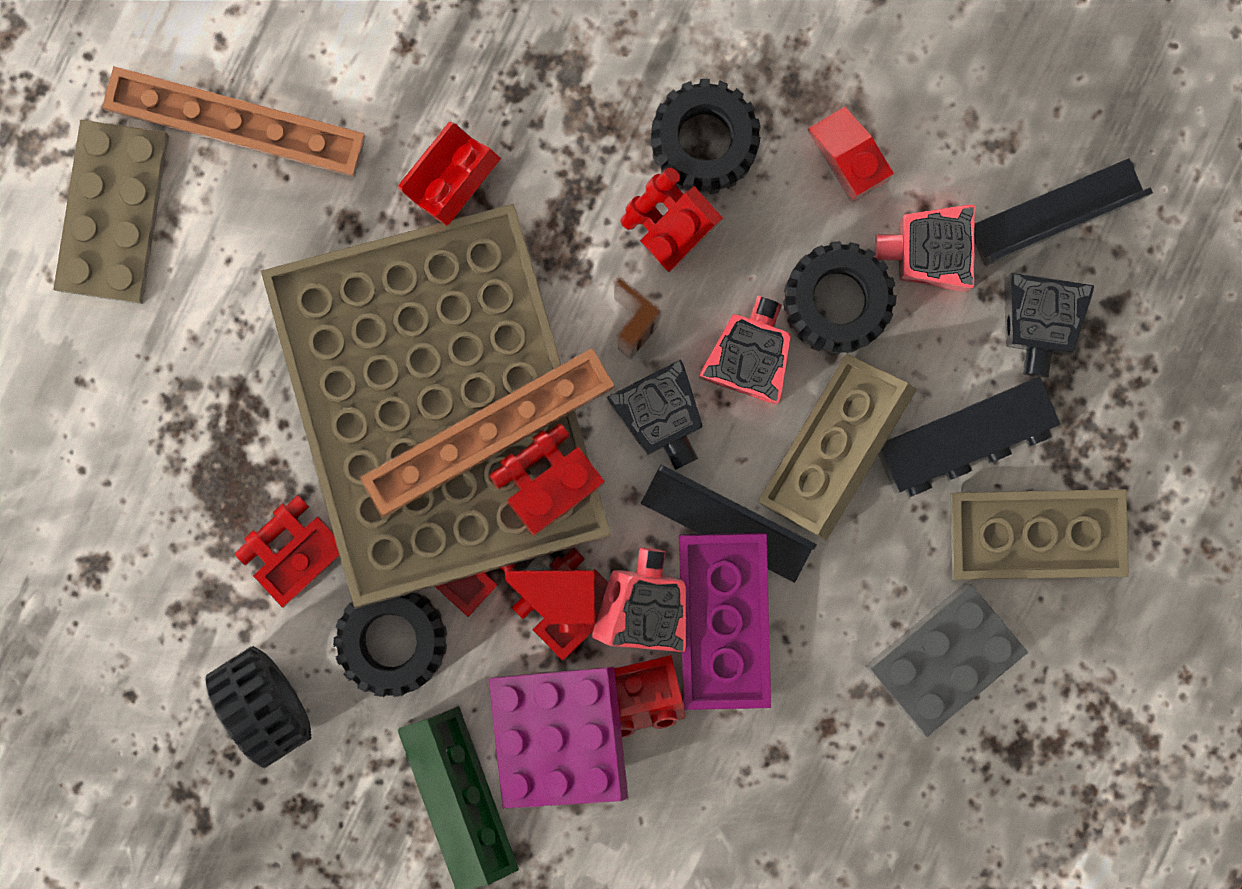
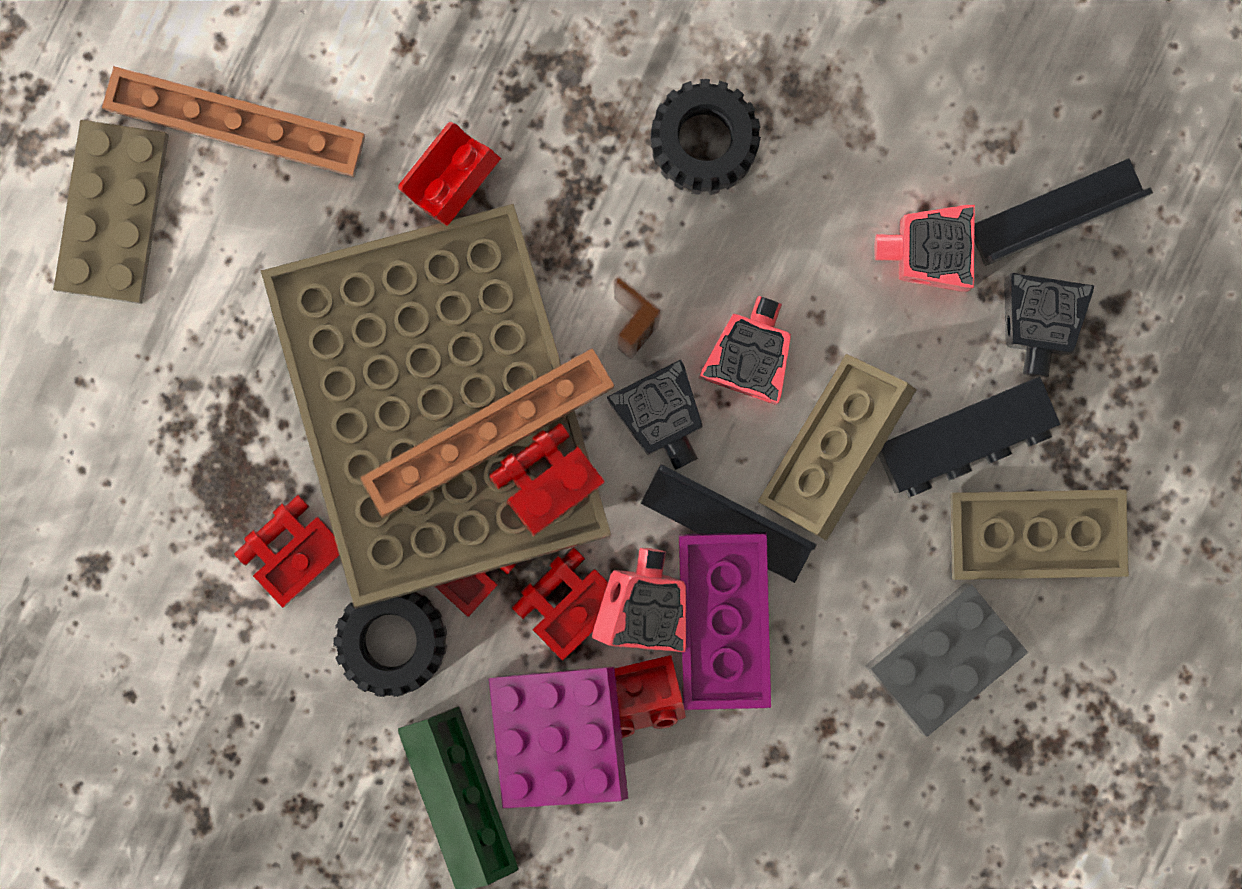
black tyre [205,646,312,768] -> none
red slope [505,570,595,633] -> none
red plate [620,167,724,272] -> none
black tyre [783,241,897,355] -> none
red slope [808,107,894,203] -> none

